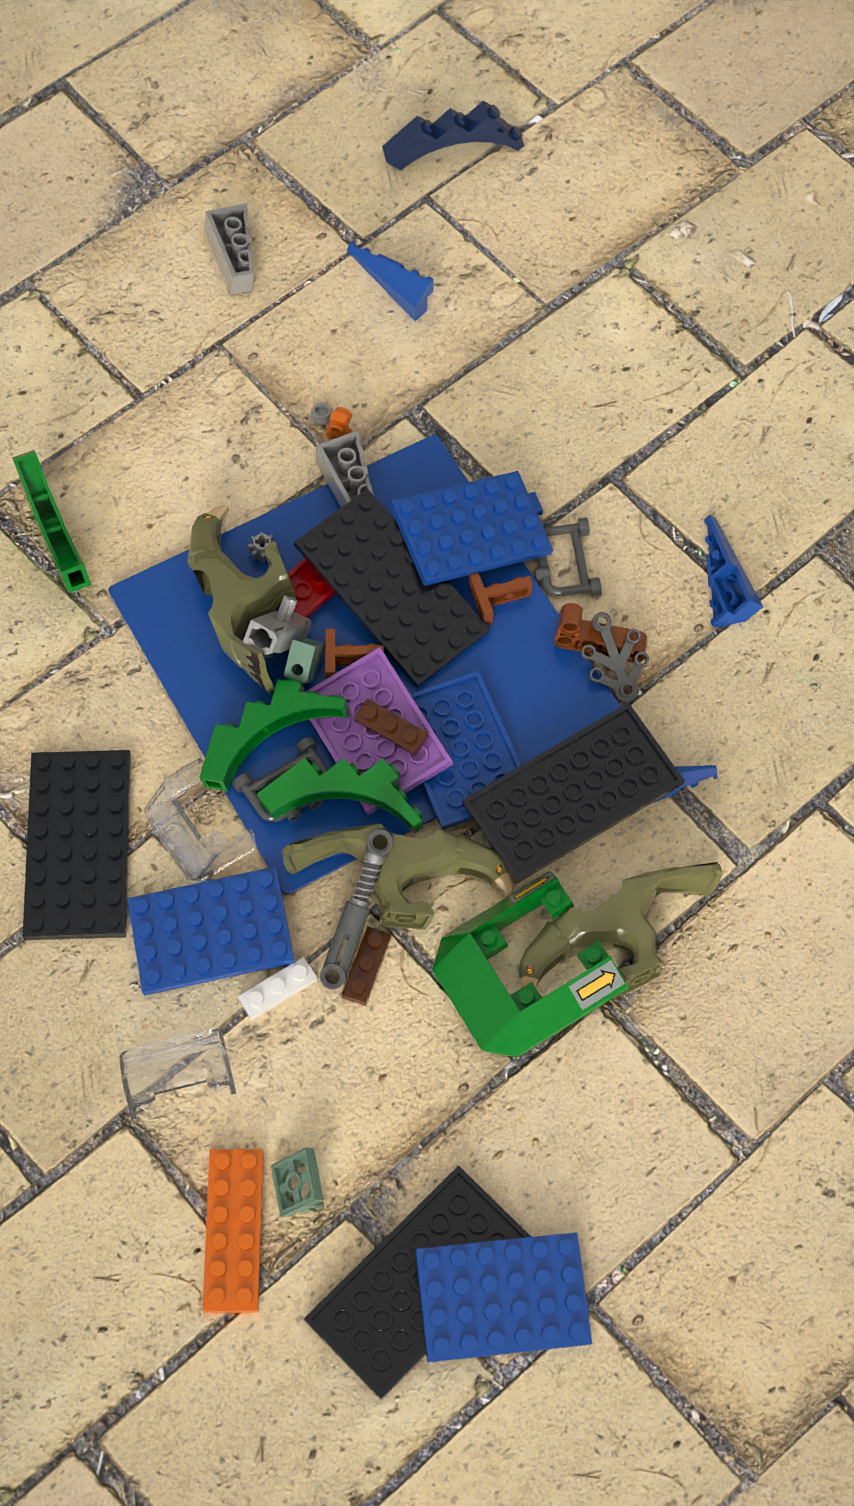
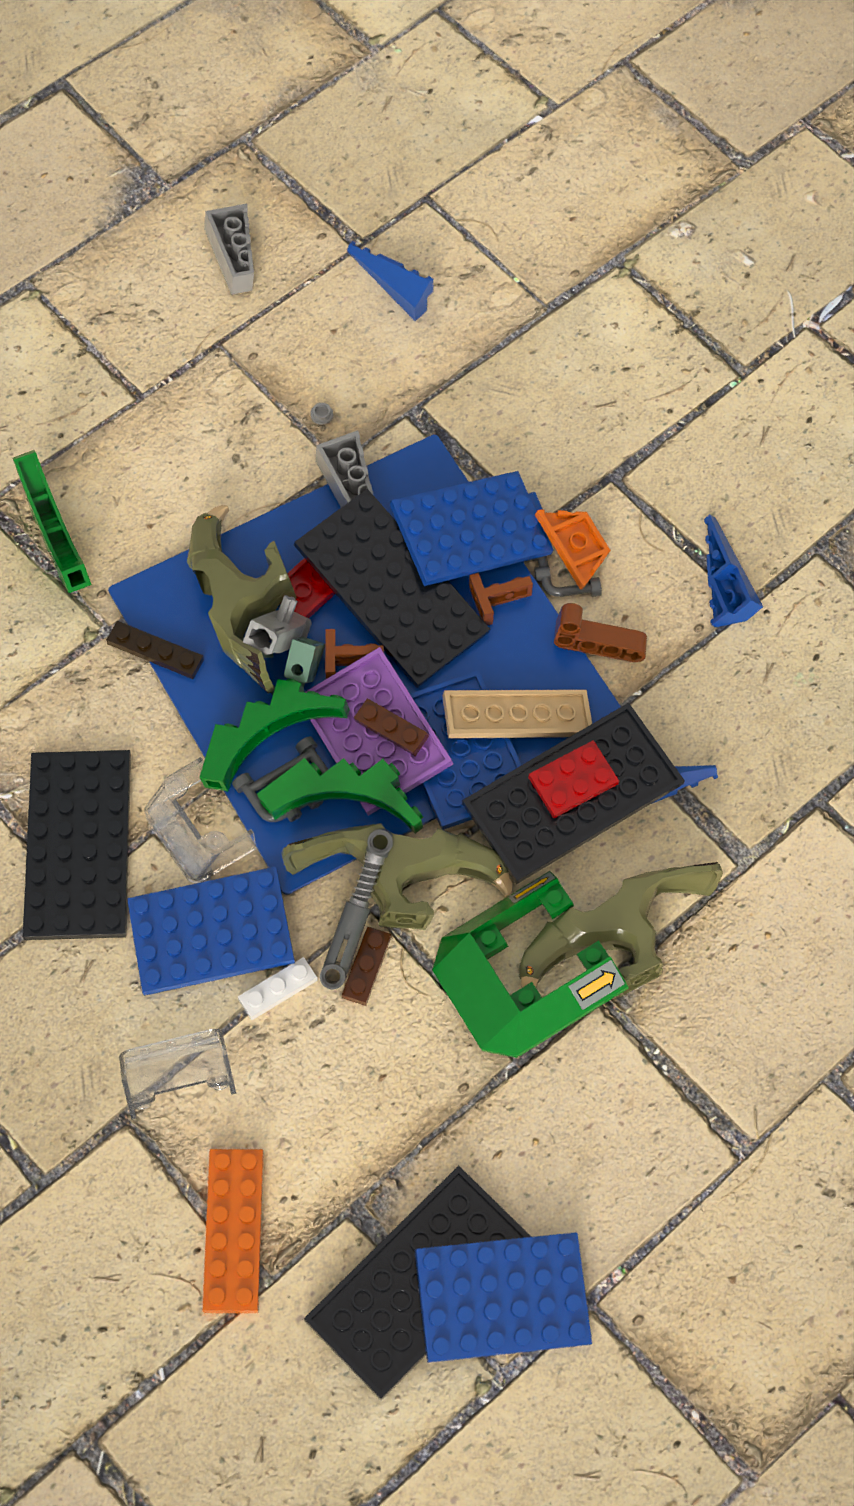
light grey gear [248,532,277,563] -> none
sand green piece [271,1147,324,1217] -> none
orange plate [326,407,353,439] -> none
dark blue arch [382,100,524,170] -> none
dark grey plant [580,612,649,702] -> none
none -> dark brown plate [106,621,204,679]
none -> tan plate [442,690,592,738]
none -> red plate [528,740,619,818]
none -> orange wing [535,509,611,590]

